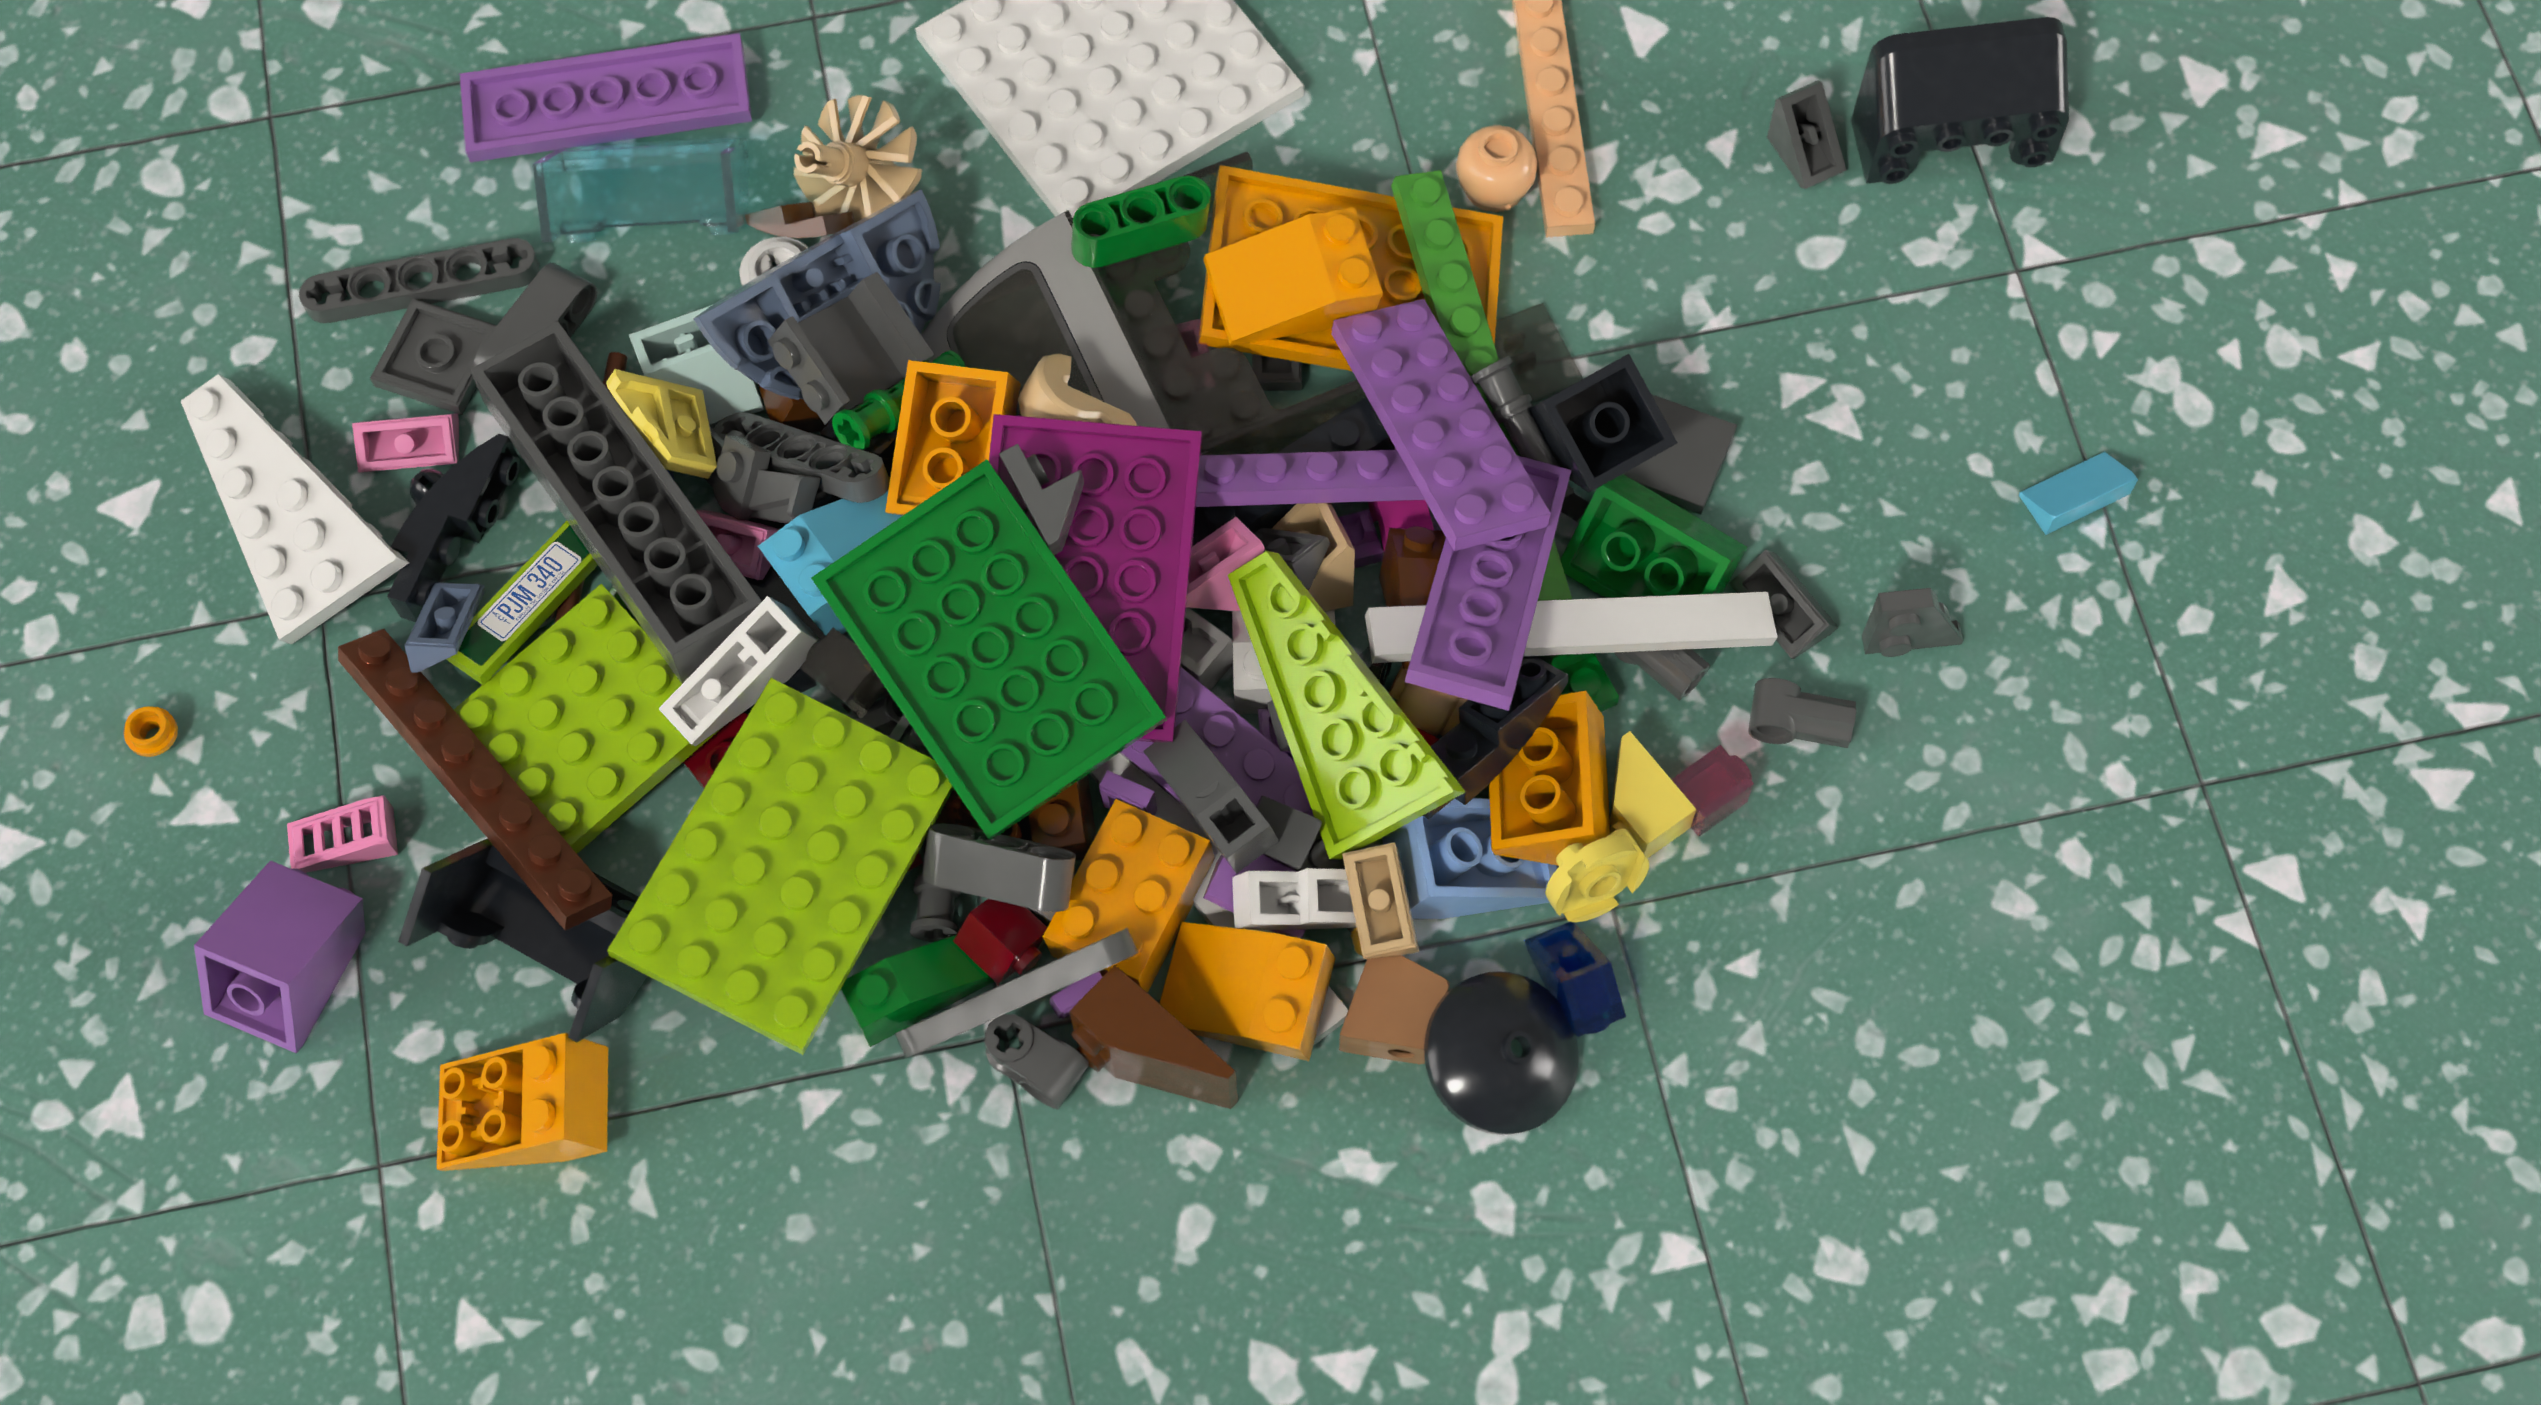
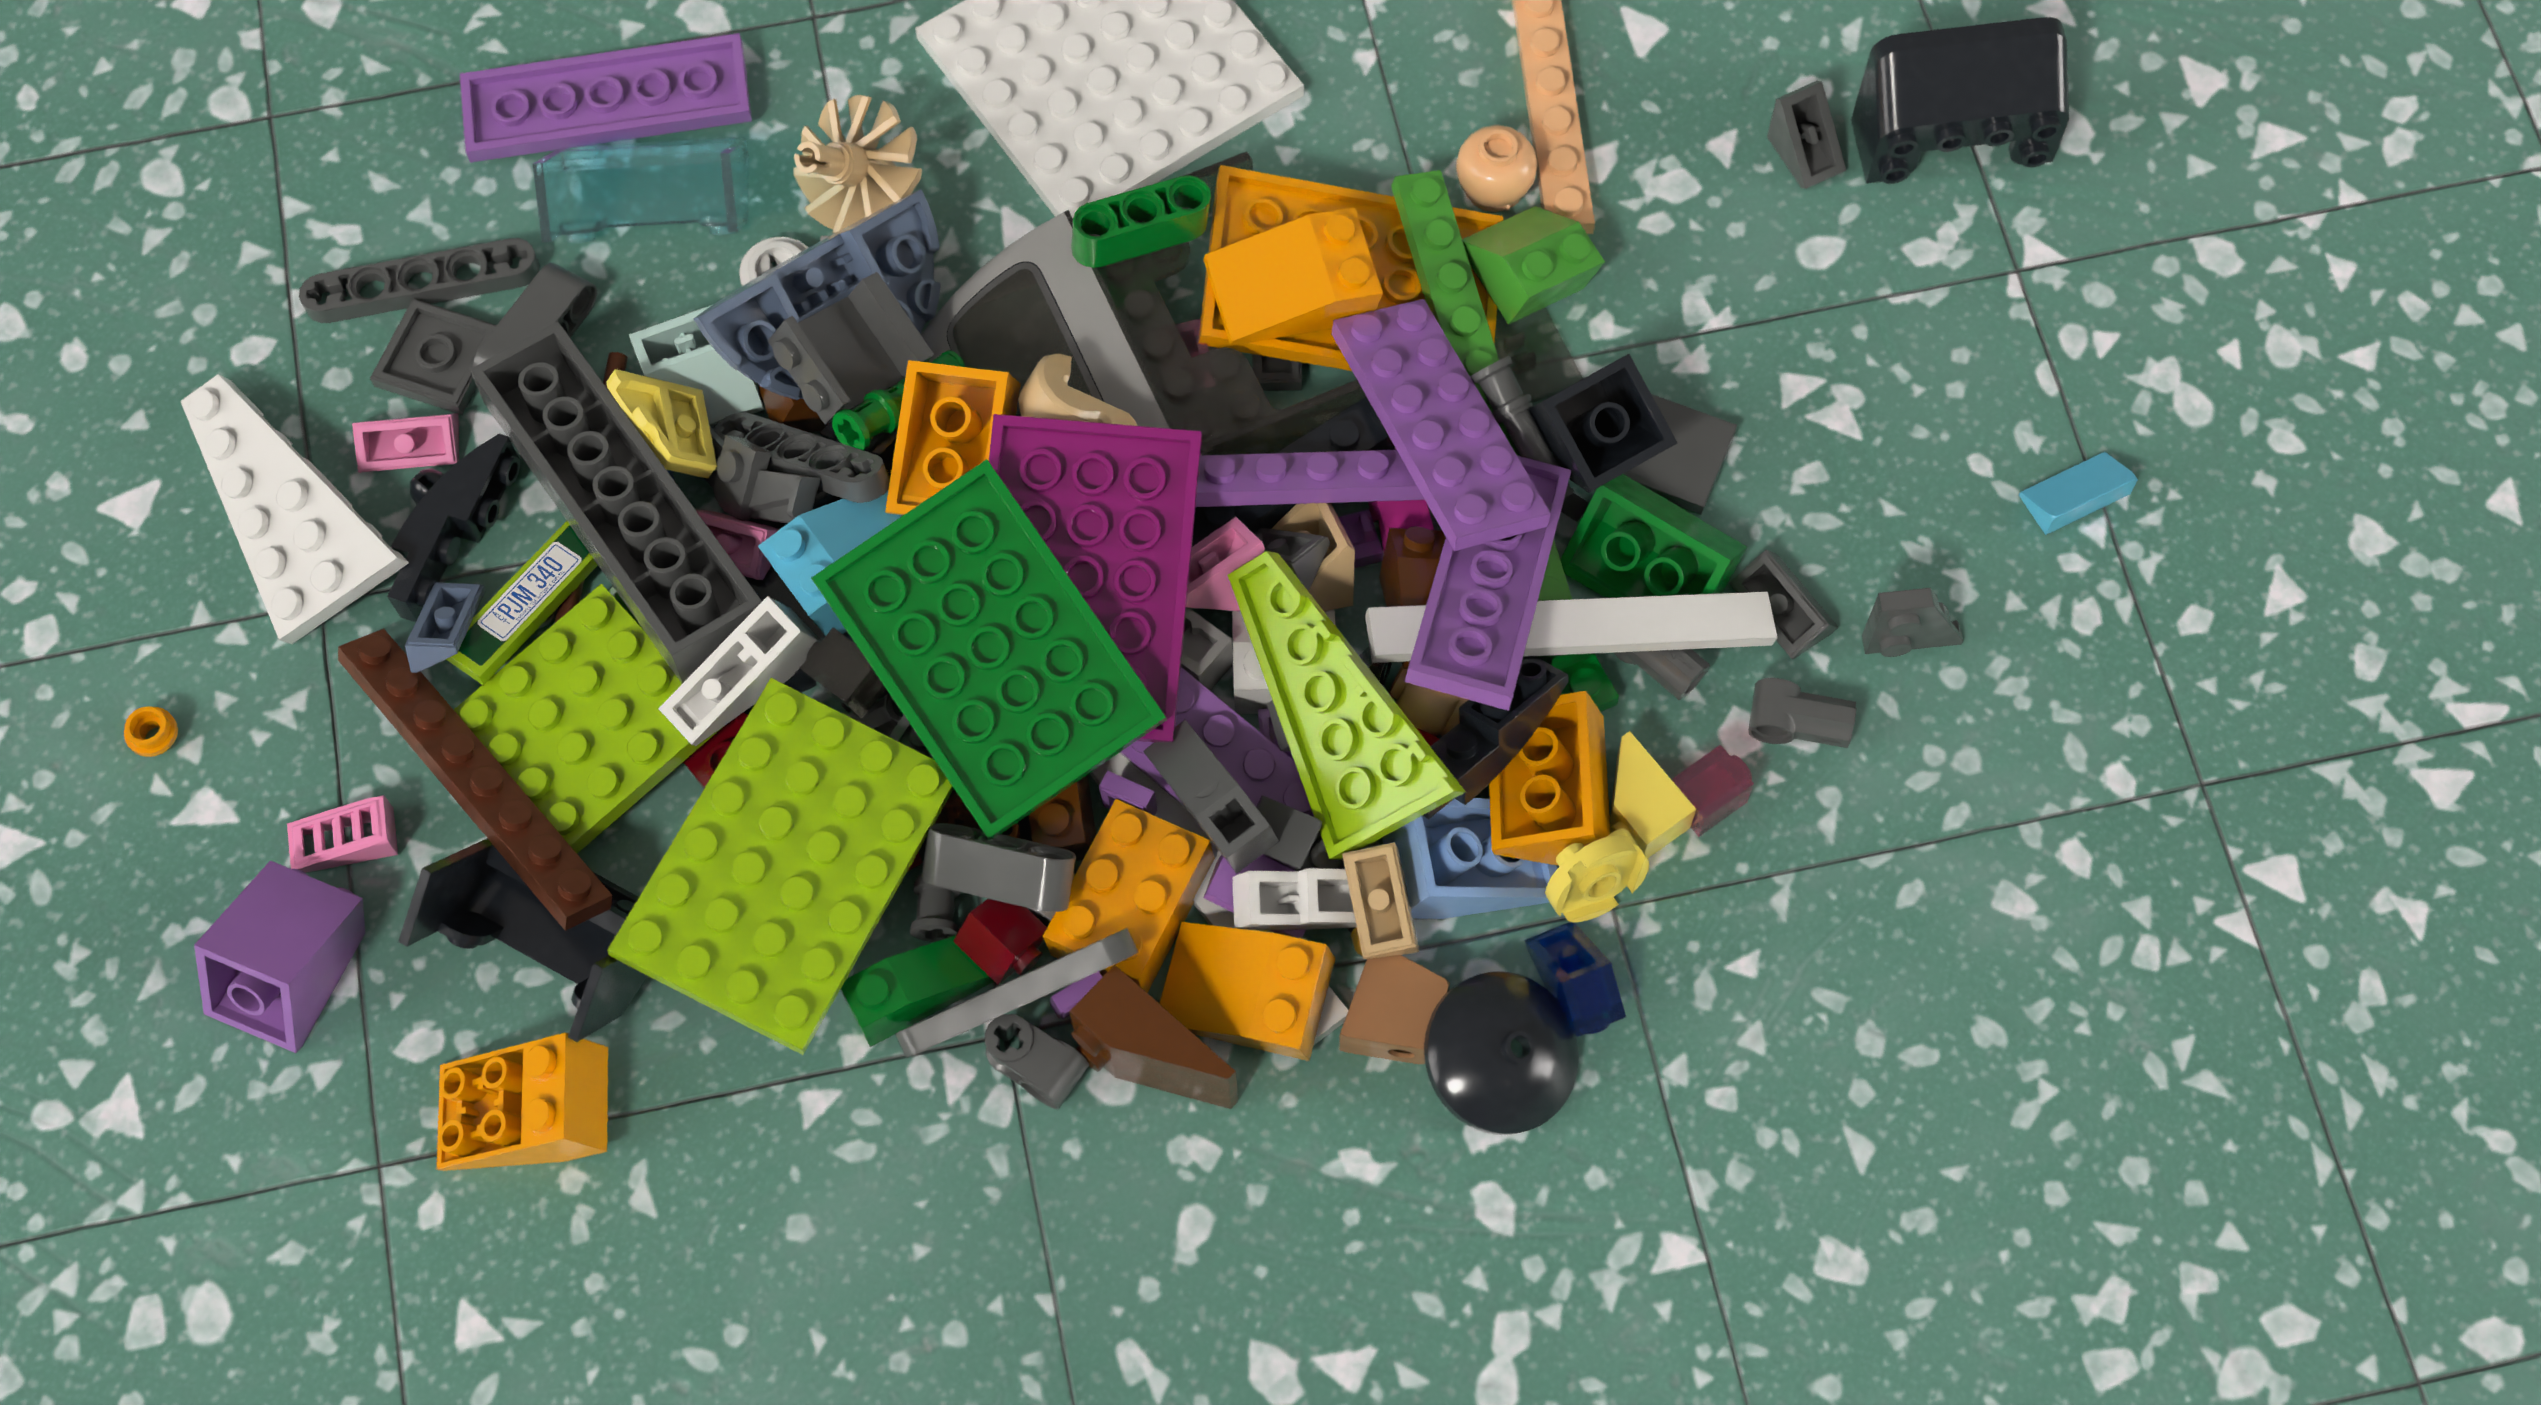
slope [745,202,855,238] -> none
dark grey slope [999,444,1084,555] -> none
none -> bright green slope [1462,206,1605,325]

